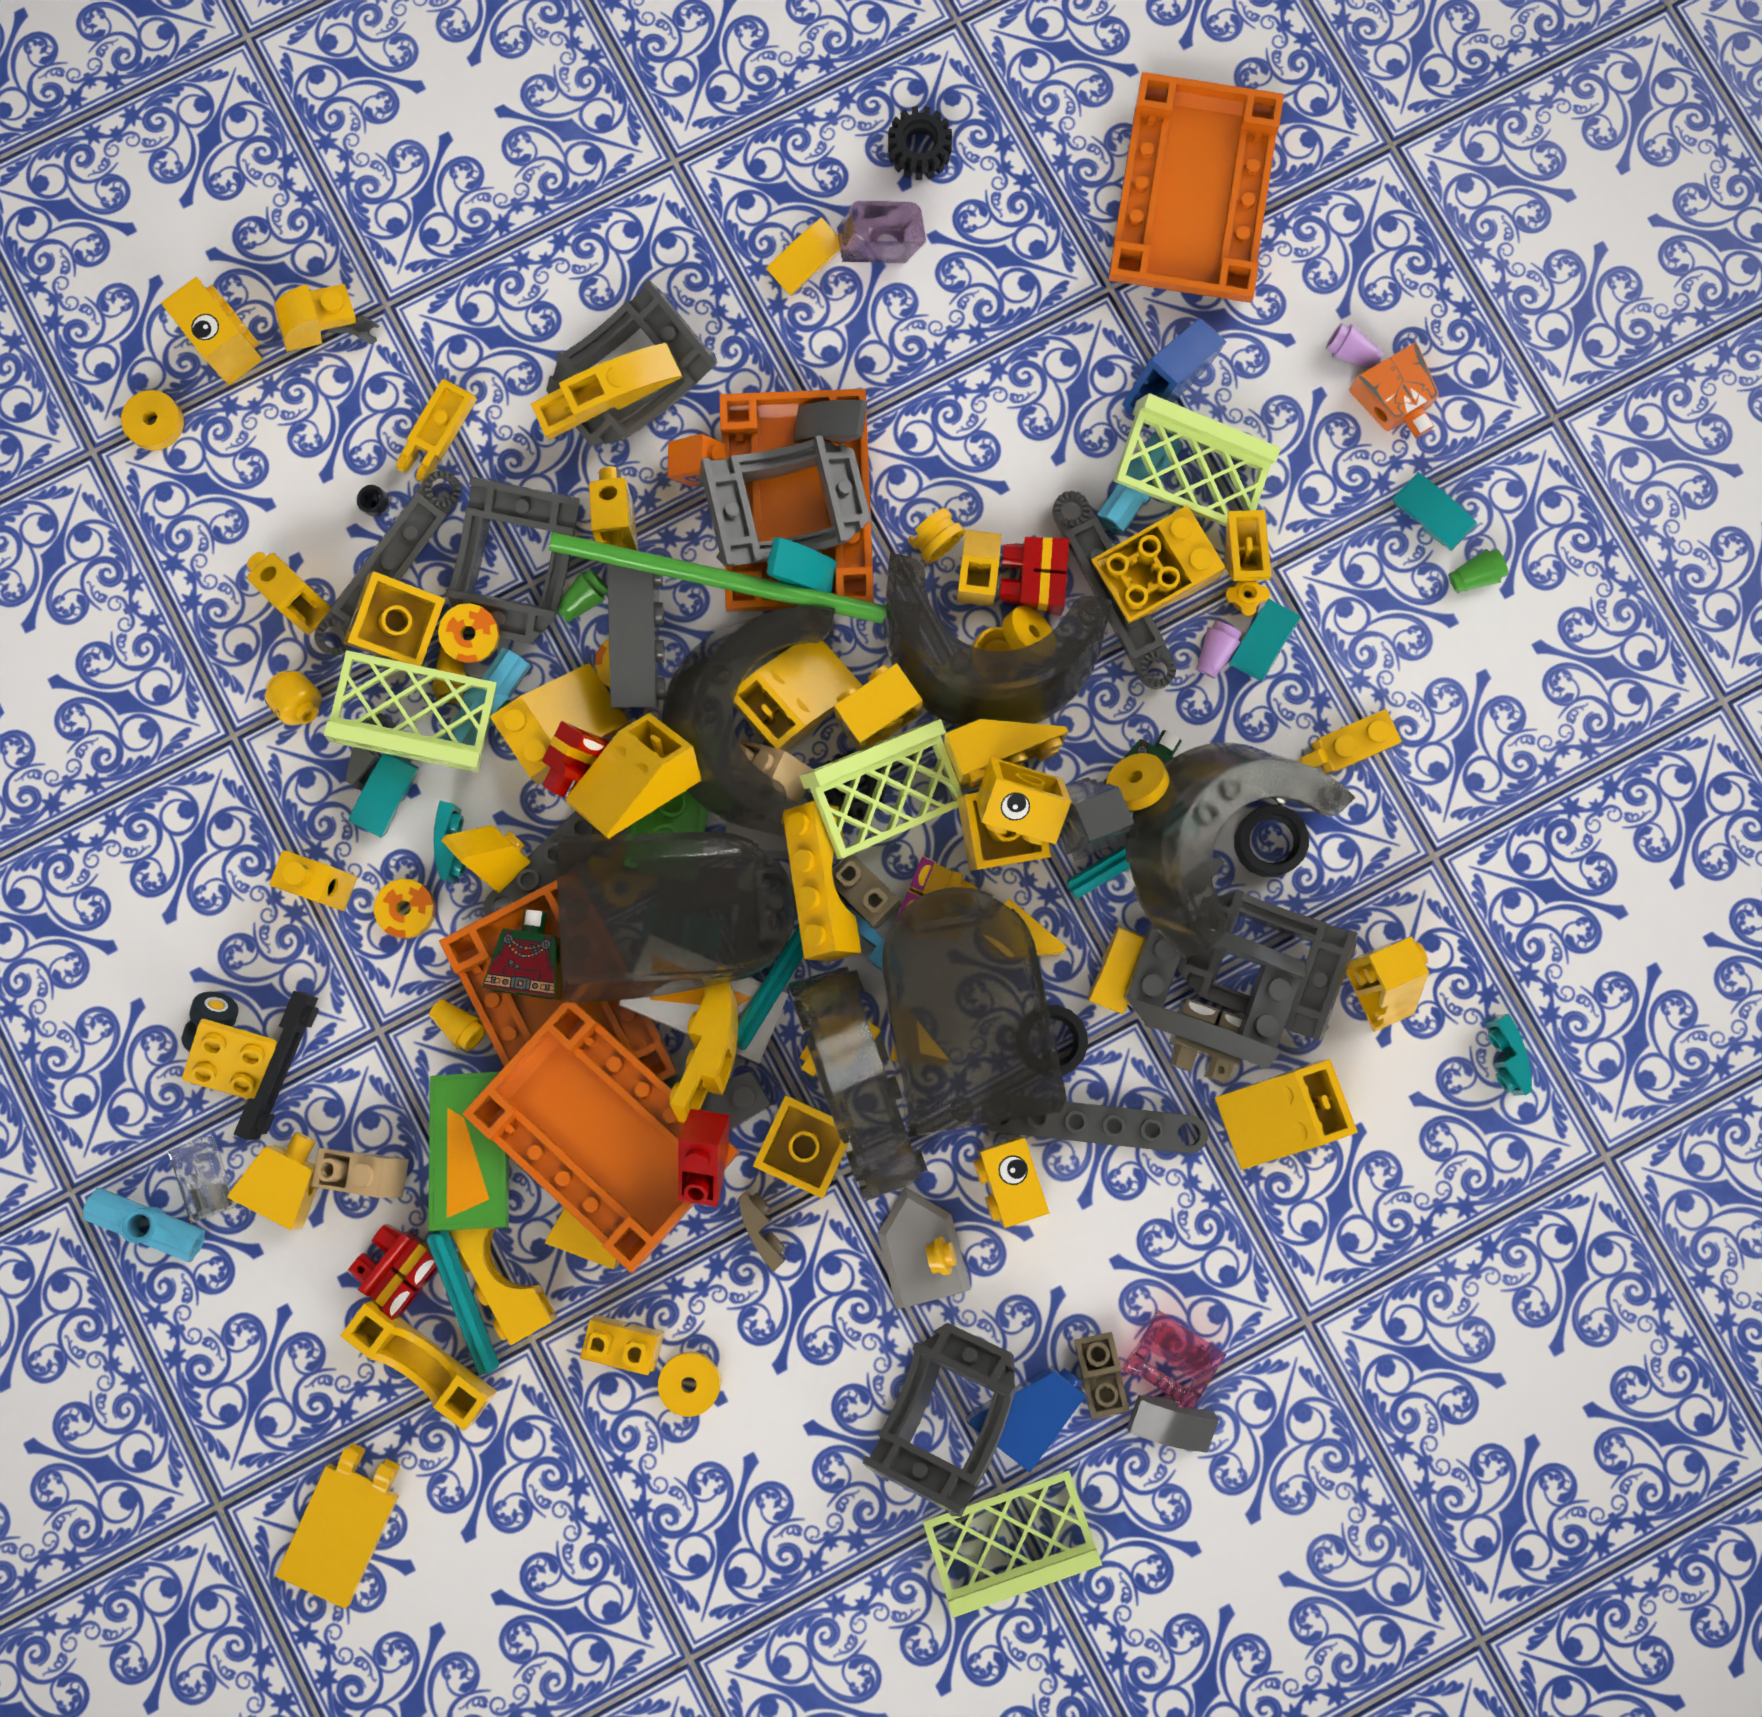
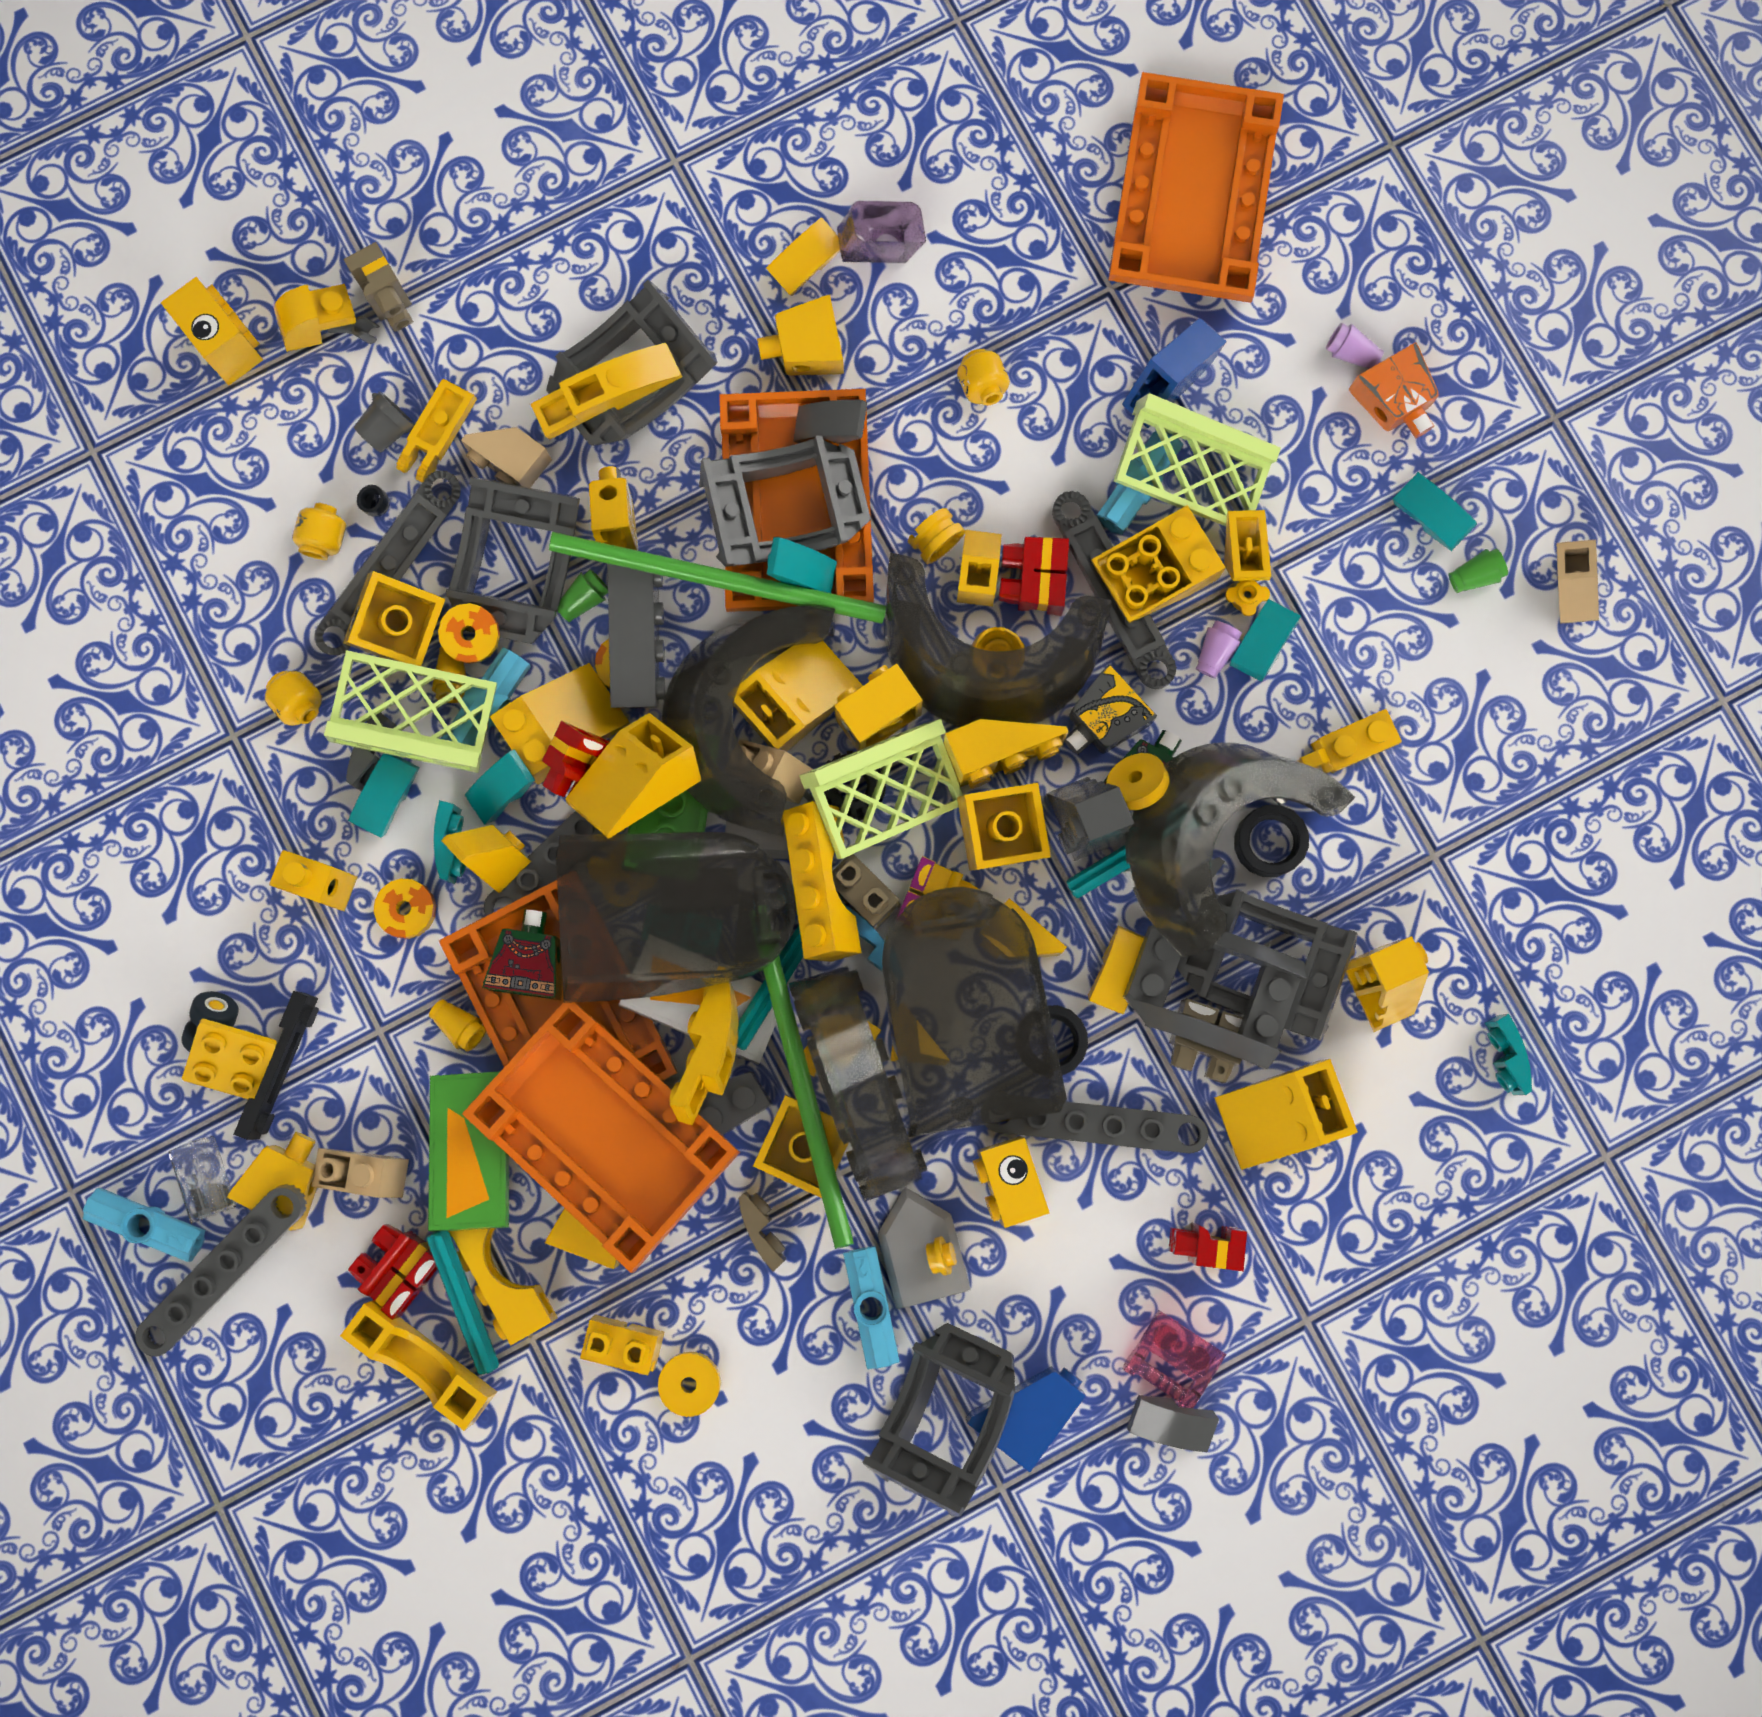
yellow piece [121,390,184,451] -> none
yellow torso [247,552,331,636] -> none
yellow tile [275,1443,401,1609] -> none
orange brick [667,434,726,487] -> none
red slope [678,1109,730,1207] -> none
black tyre [888,106,952,180] -> none
yellowish green fence [923,1470,1102,1618] -> none
yellow brick [976,757,1072,845] -> none
yellow piece [1002,606,1057,664] -> none
dark tan slope [1074,1332,1130,1421] -> none
none -> dark grey plate [135,1184,307,1357]
none -> yellow head [292,503,346,560]
none -> dark tan hips [344,242,414,332]
none -> dark grey piece [354,392,415,453]
none -> tan slope [461,427,552,488]
none -> teal slope [465,749,535,825]
none -> bright green piece [749,908,854,1249]
none -> yellow torso [757,295,844,376]
none -> medium azure piece [843,1246,900,1369]
none -> yellow head [957,349,1010,406]
none -> torso [1064,664,1157,755]
none -> red hips [1169,1222,1247,1272]
none -> tan slope [1556,539,1599,624]

